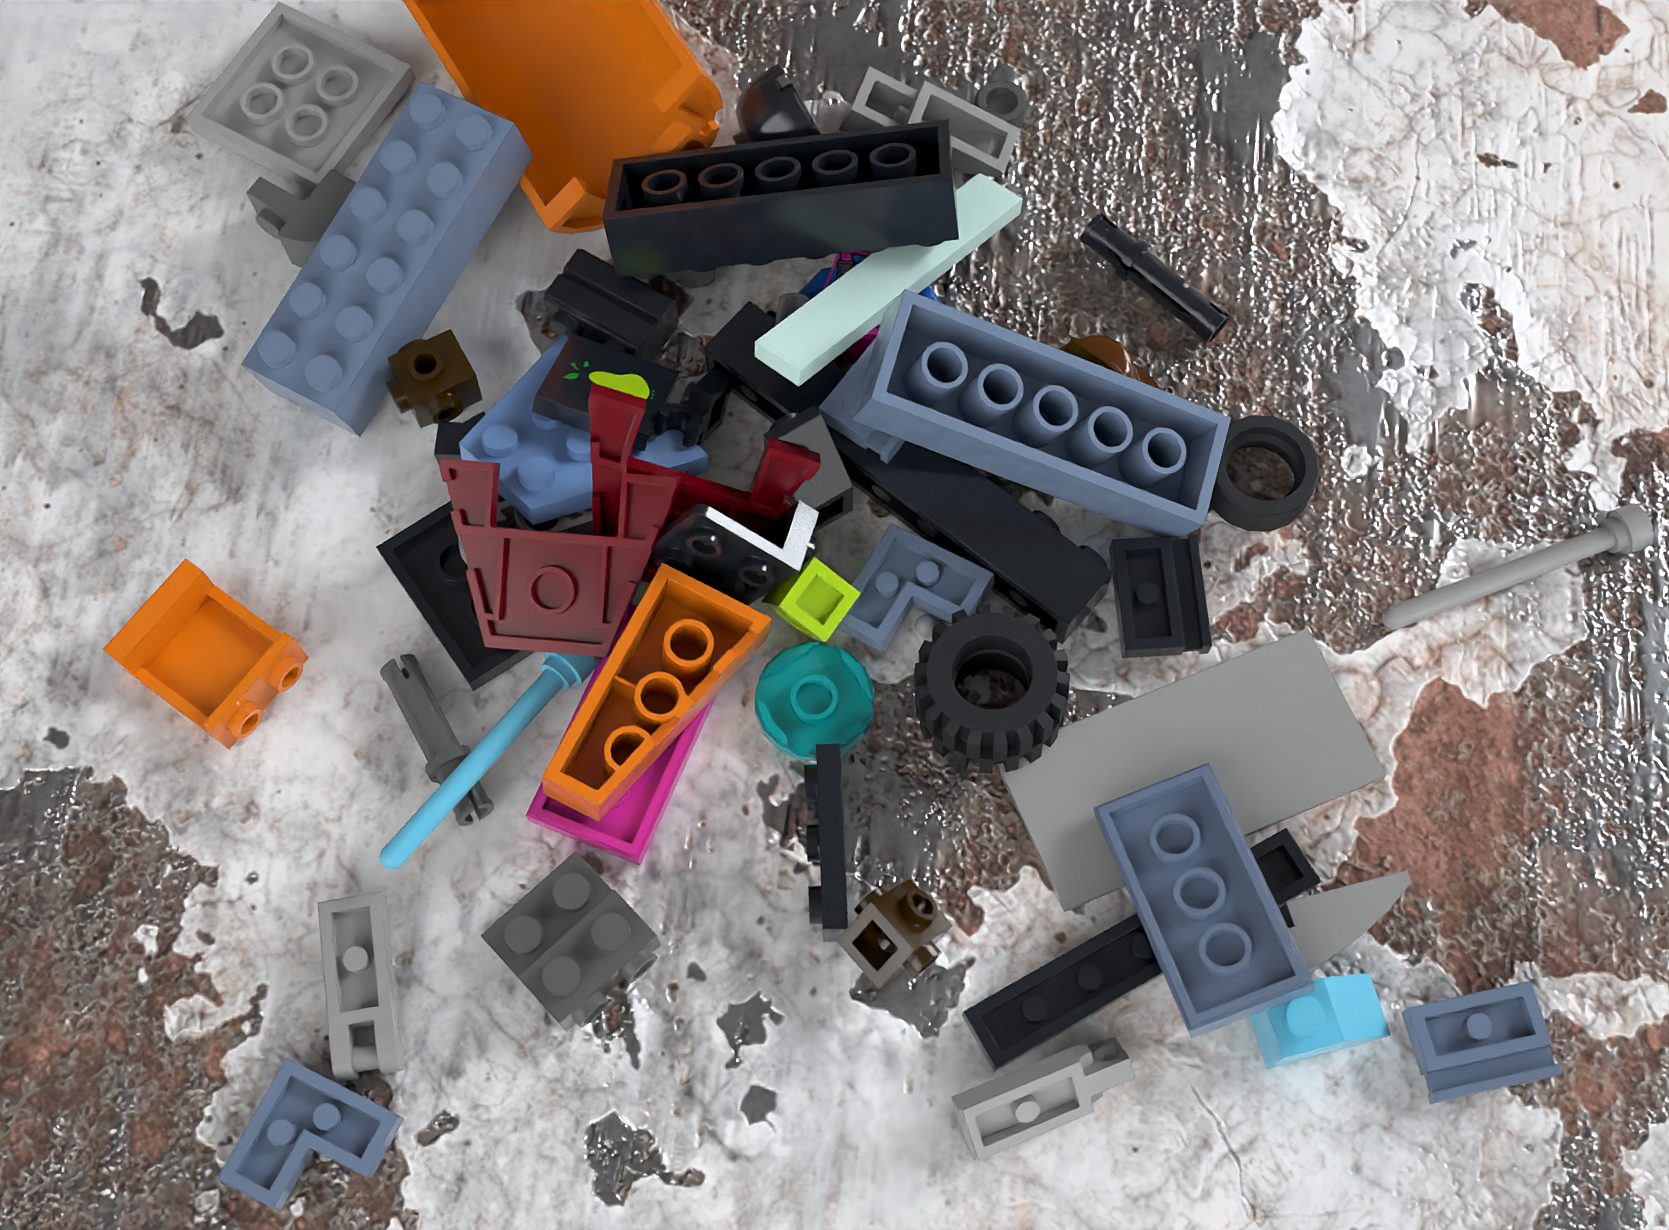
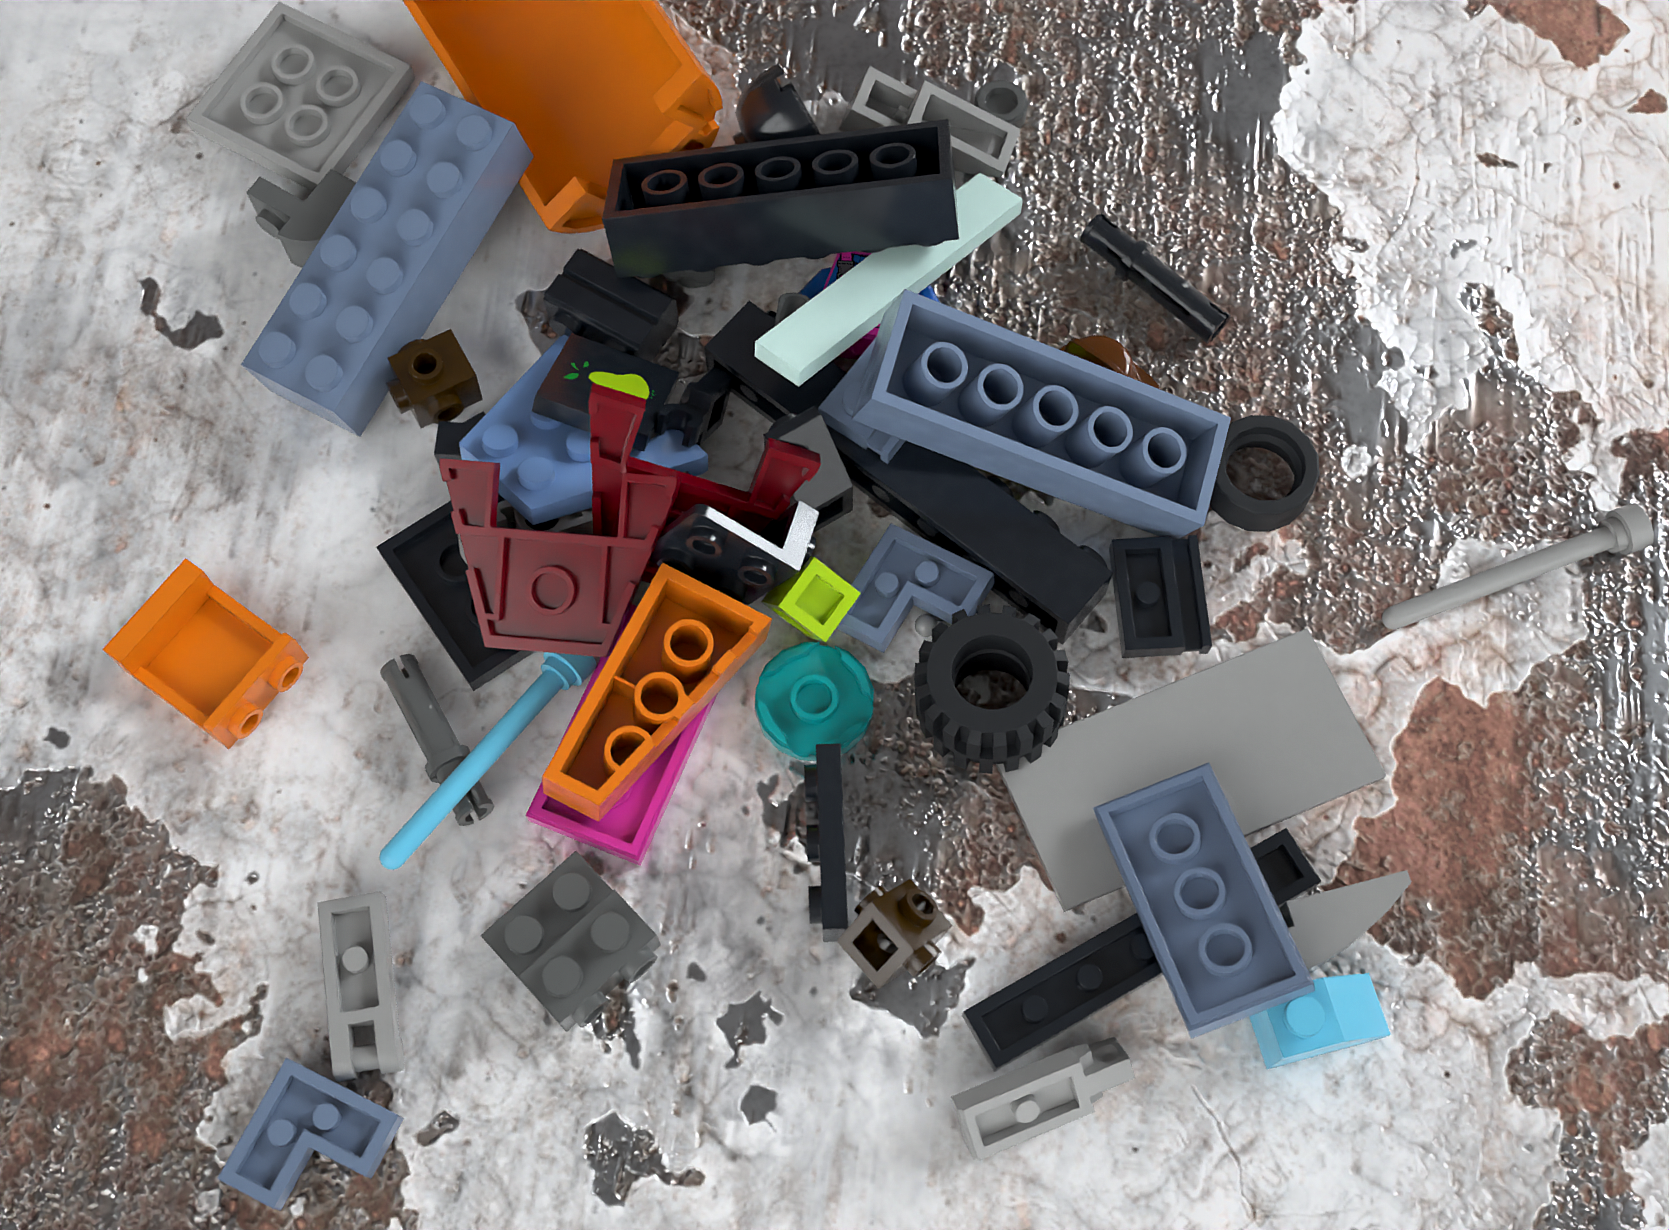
sand blue plate [1401,981,1562,1105] -> none

